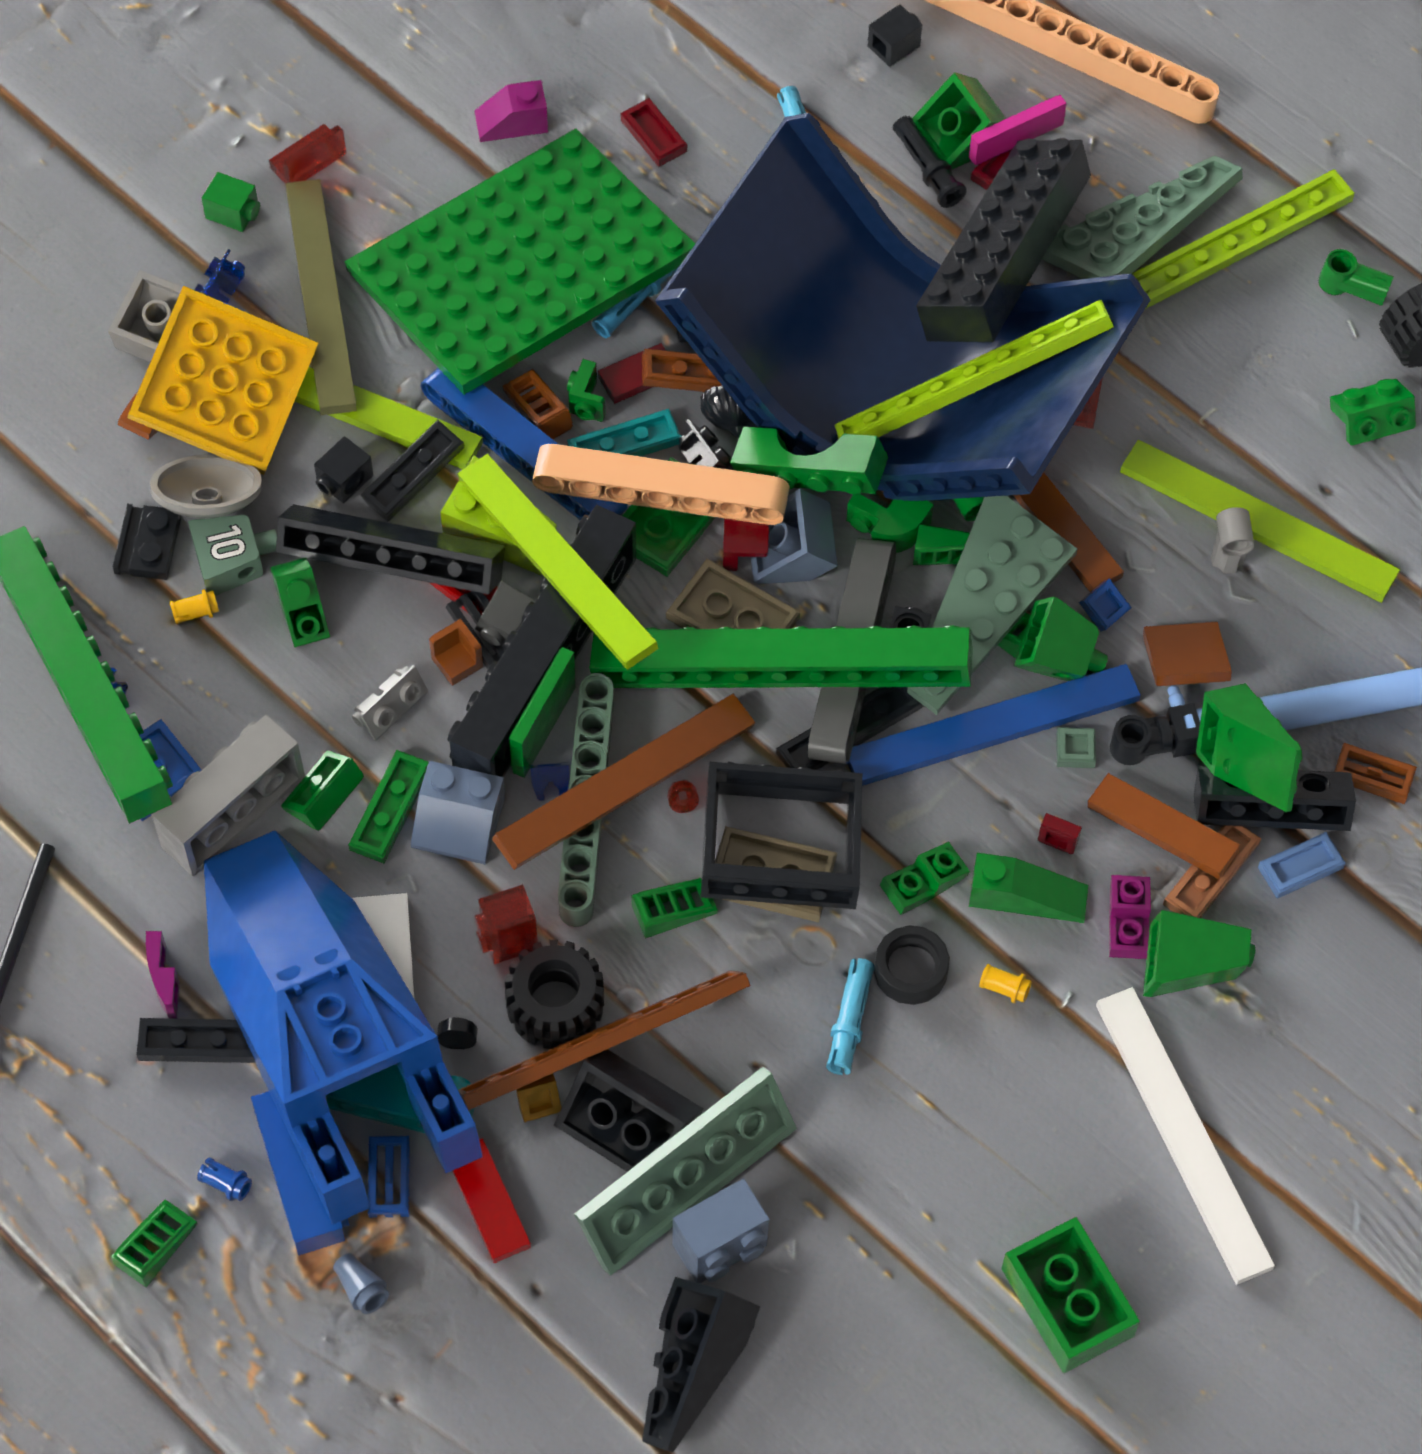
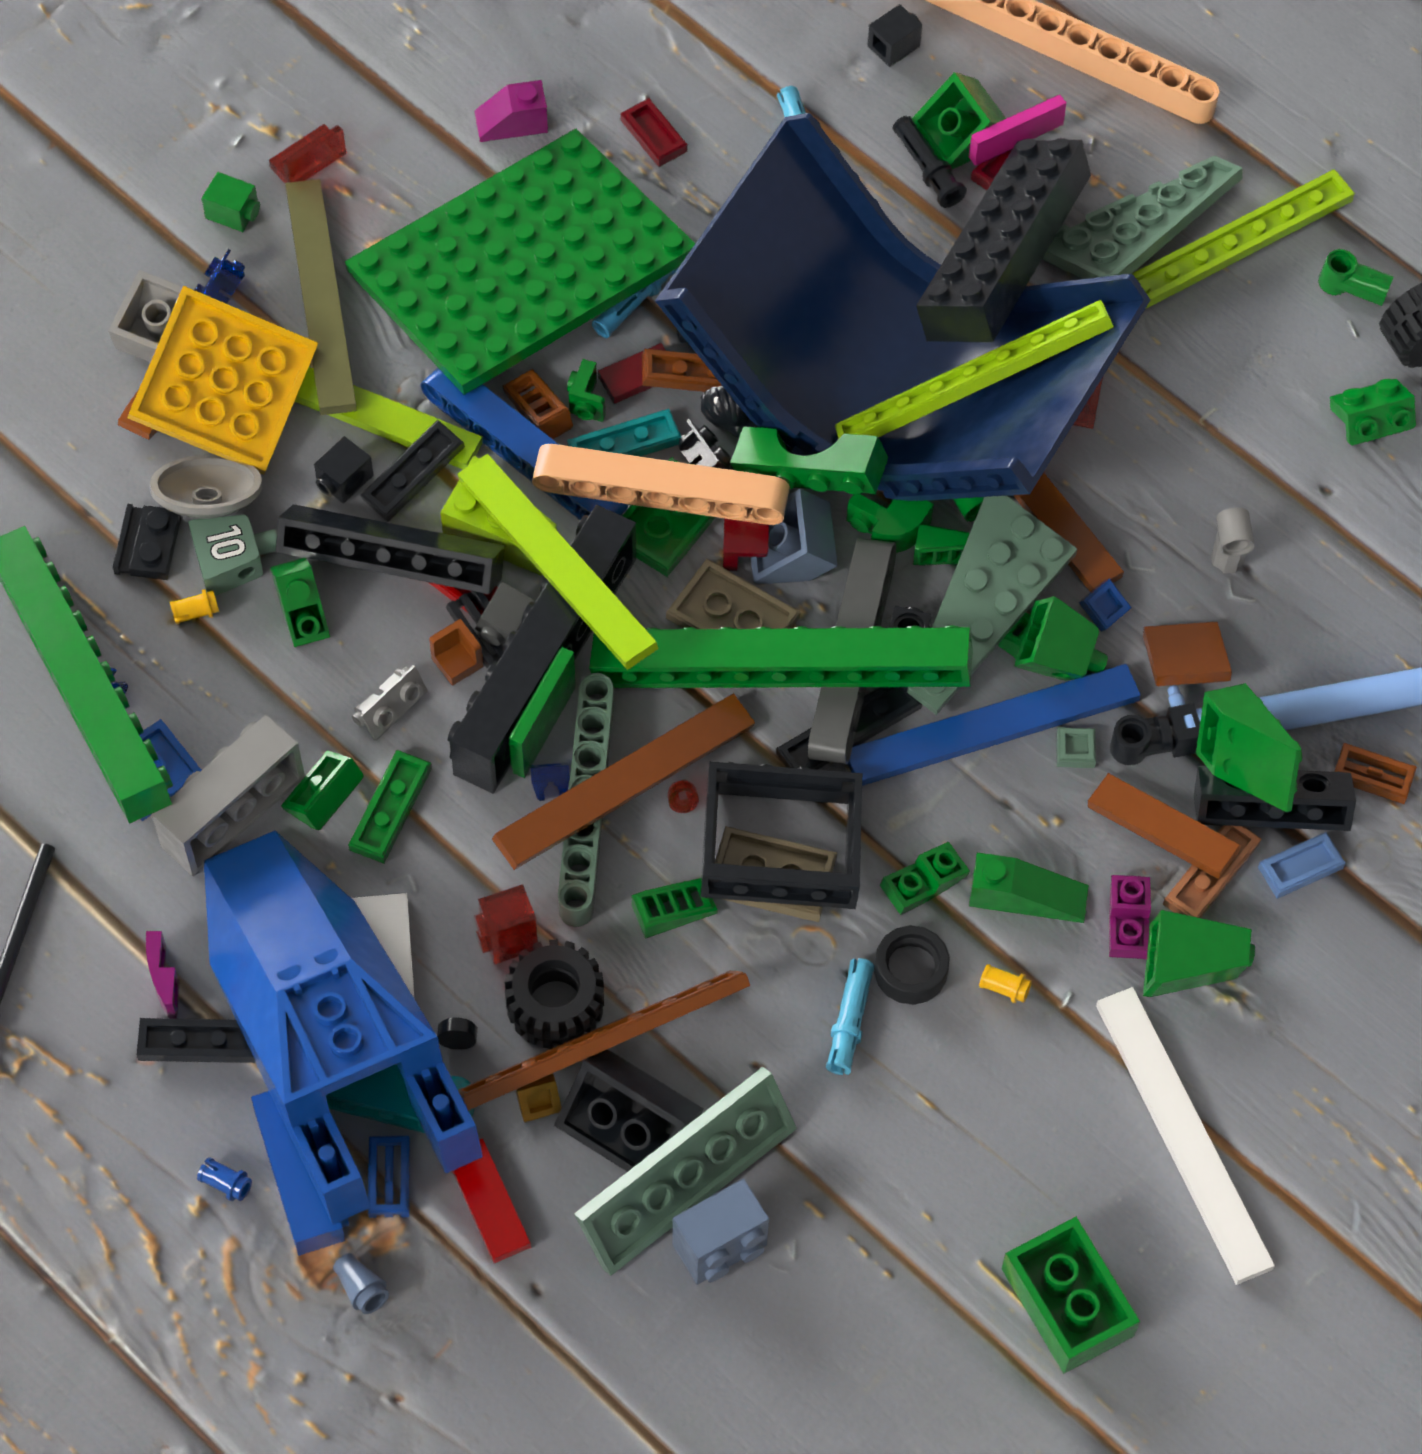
green slope [111,1199,198,1287] -> none
sand blue slope [411,761,506,865] -> none
black wedge [642,1277,761,1453] -> none
dark red tile [1038,813,1082,854] -> none
lime tile [1120,439,1400,603] -> none

